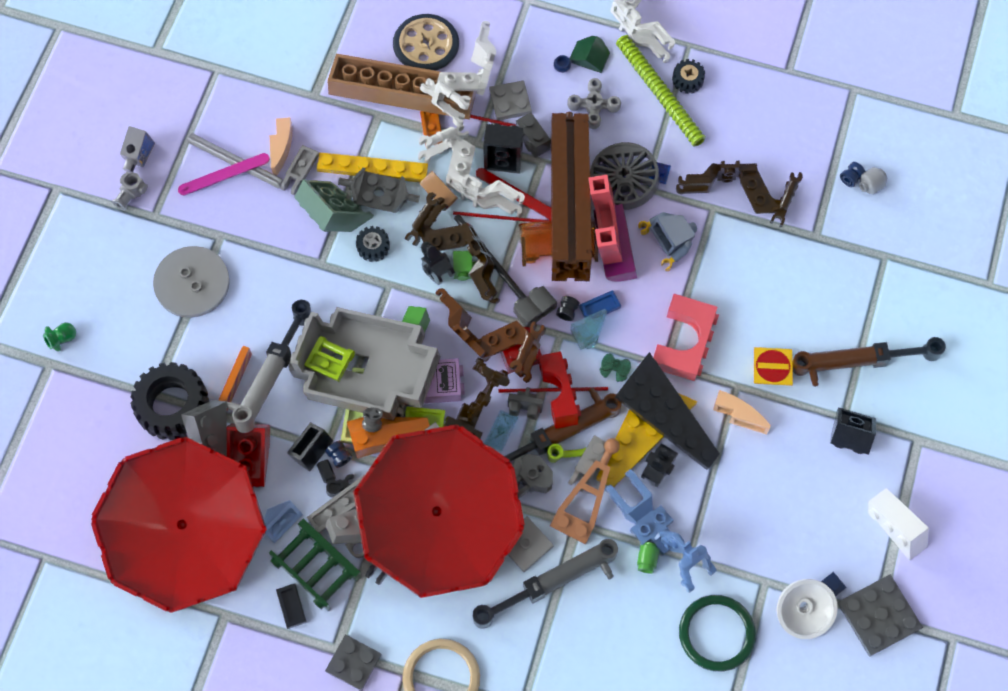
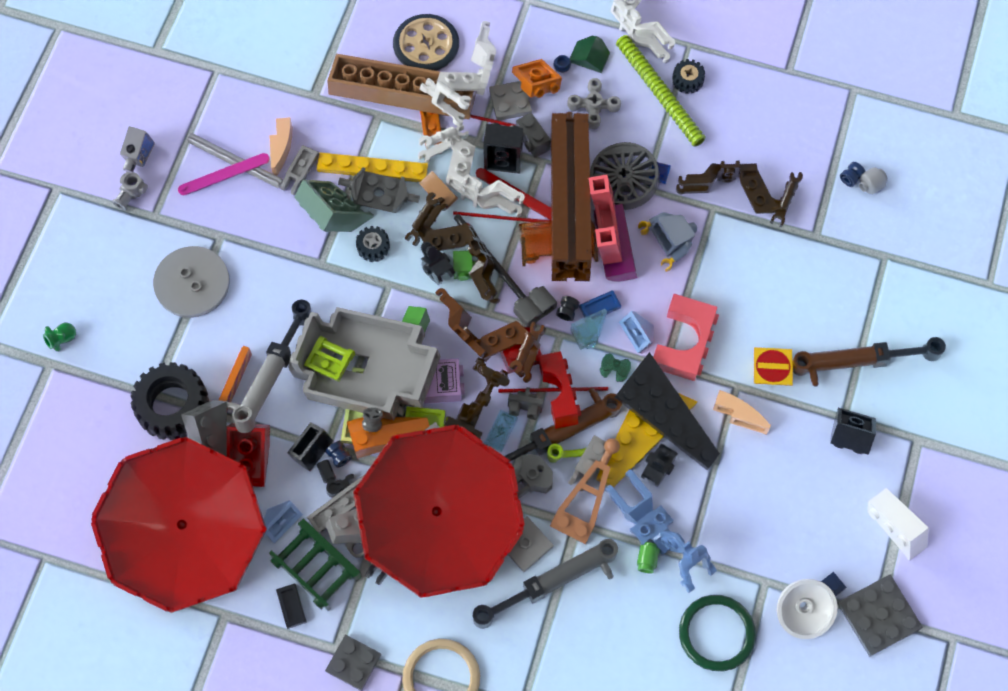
none -> orange plate [512,59,562,98]
none -> light blue slope [619,311,654,353]

